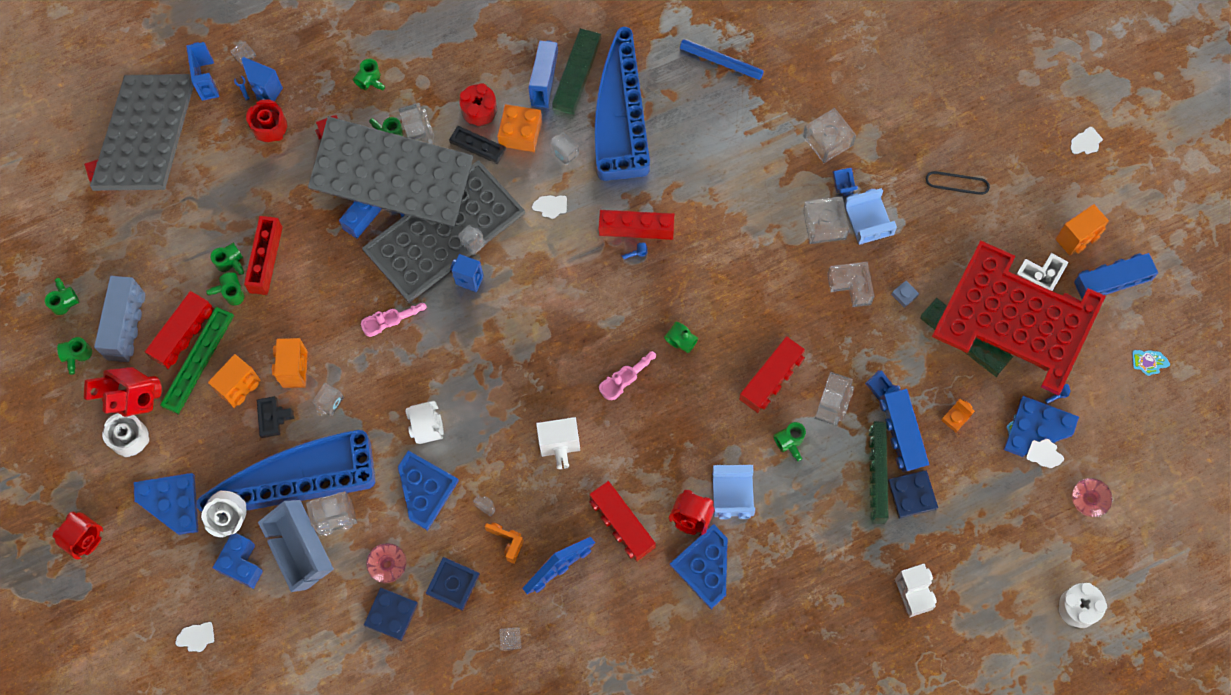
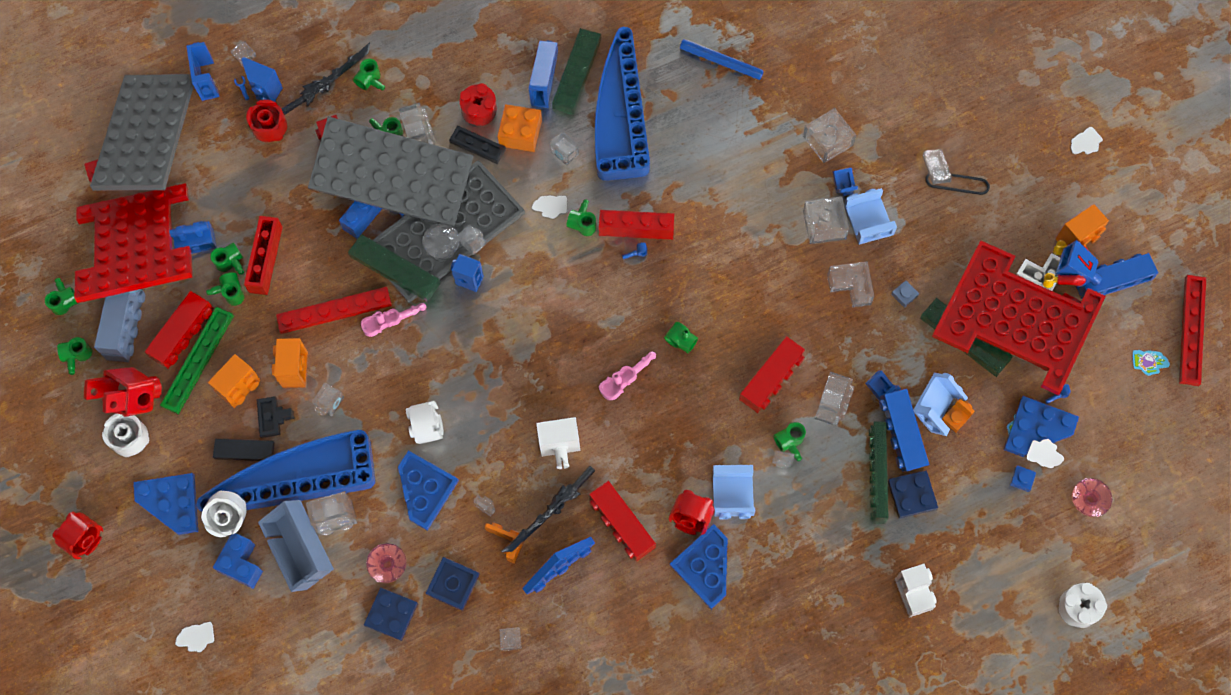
none -> red piece [74,183,192,303]
none -> blue brick [169,221,217,254]
none -> black tile [213,439,275,461]
none -> red plate [276,287,392,334]
none -> black sword [282,42,370,115]
none -> clear green piece [348,234,441,302]
none -> clear dish [423,224,460,258]
none -> black sword [501,466,595,552]
none -> green piece [566,199,597,236]
none -> clear plate [772,450,795,468]
none -> light blue panel [913,373,968,436]
none -> clear plate [923,149,952,185]
none -> blue plate [1010,465,1036,492]
none -> blue torso [1043,240,1102,288]
none -> red plate [1179,275,1206,386]

